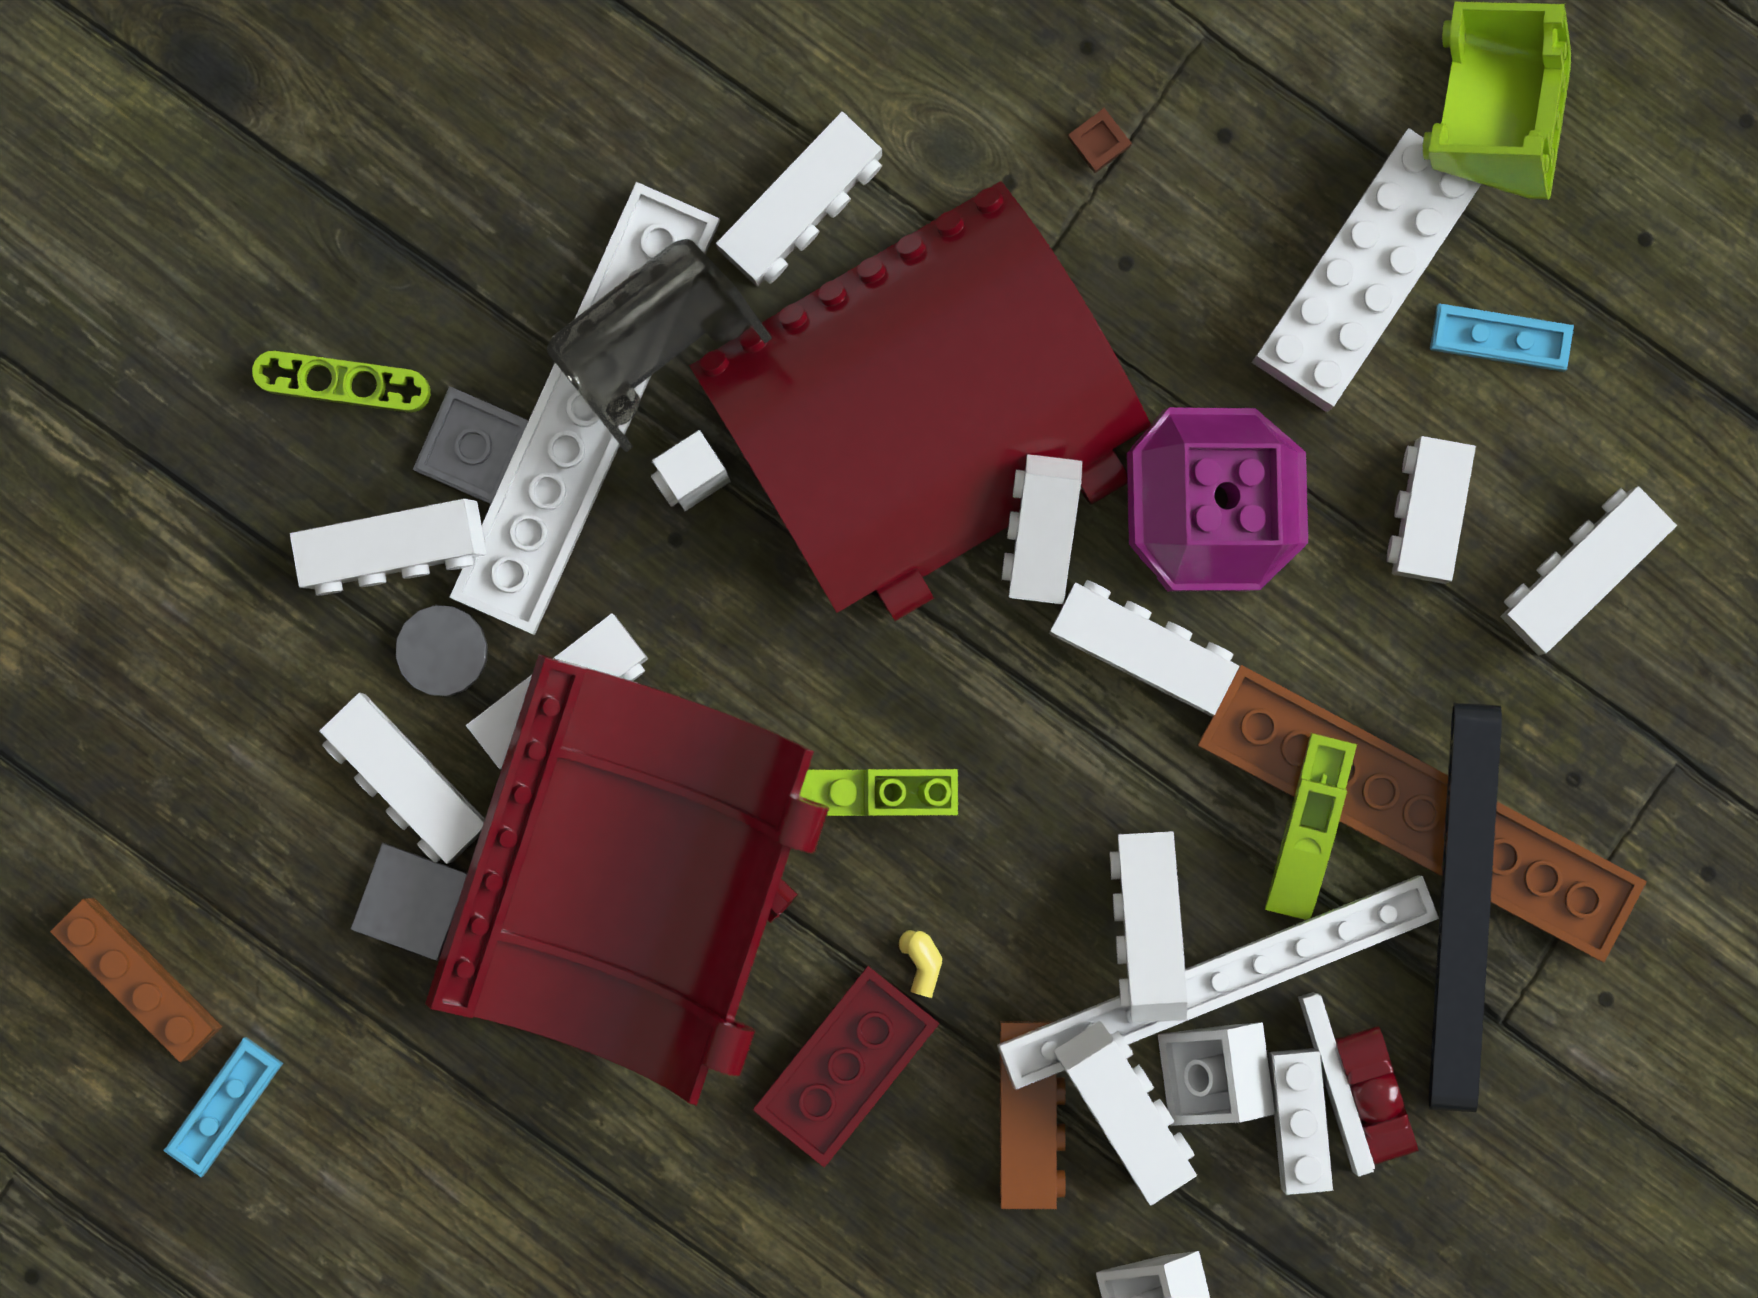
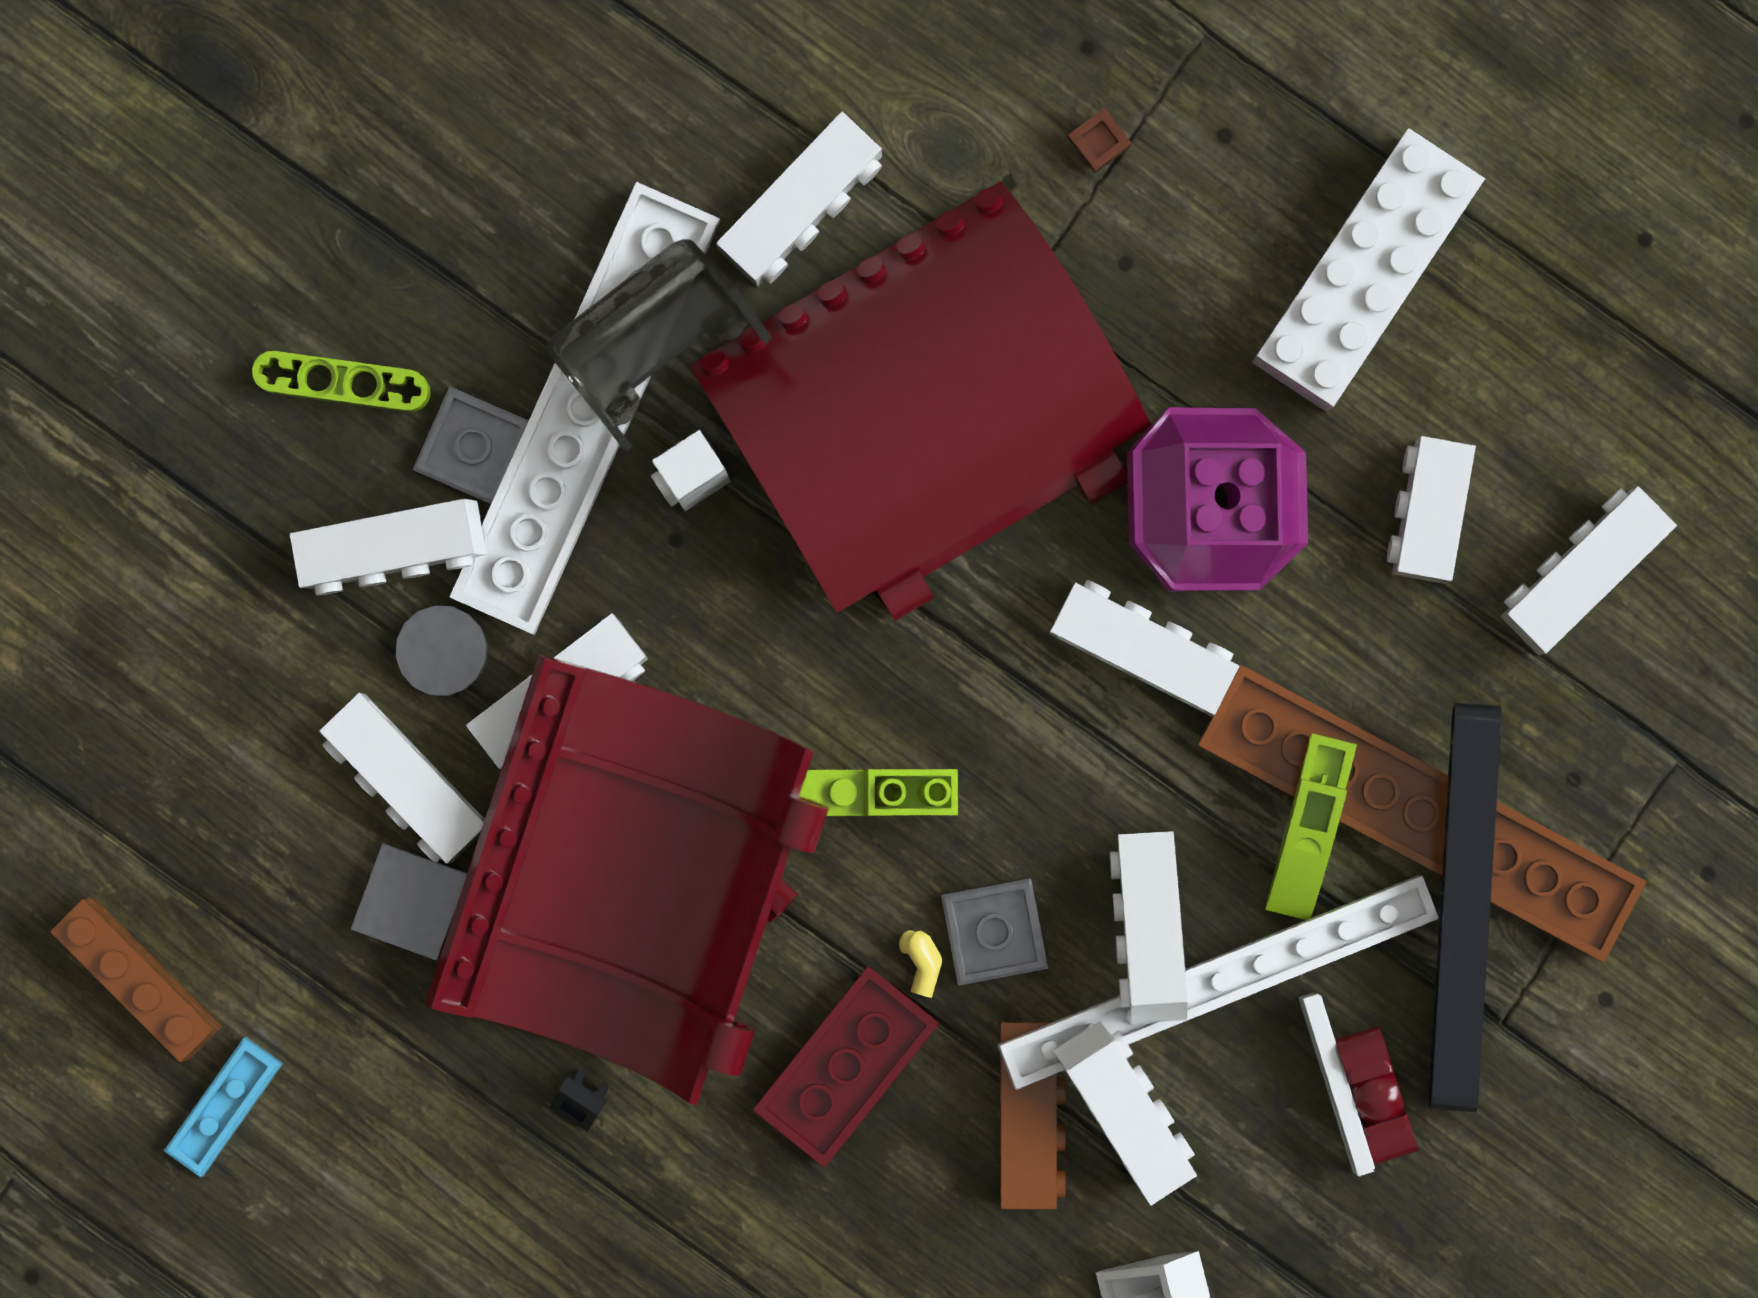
white brick [1002,454,1082,605] -> none
white slope [1158,1022,1275,1126] -> none
white brick [1268,1048,1333,1195] -> none
lime windscreen [1423,2,1571,200] -> none
medium azure tile [1430,303,1574,372] -> none
none -> black tile [550,1069,608,1132]
none -> flat silver tile [941,878,1048,986]

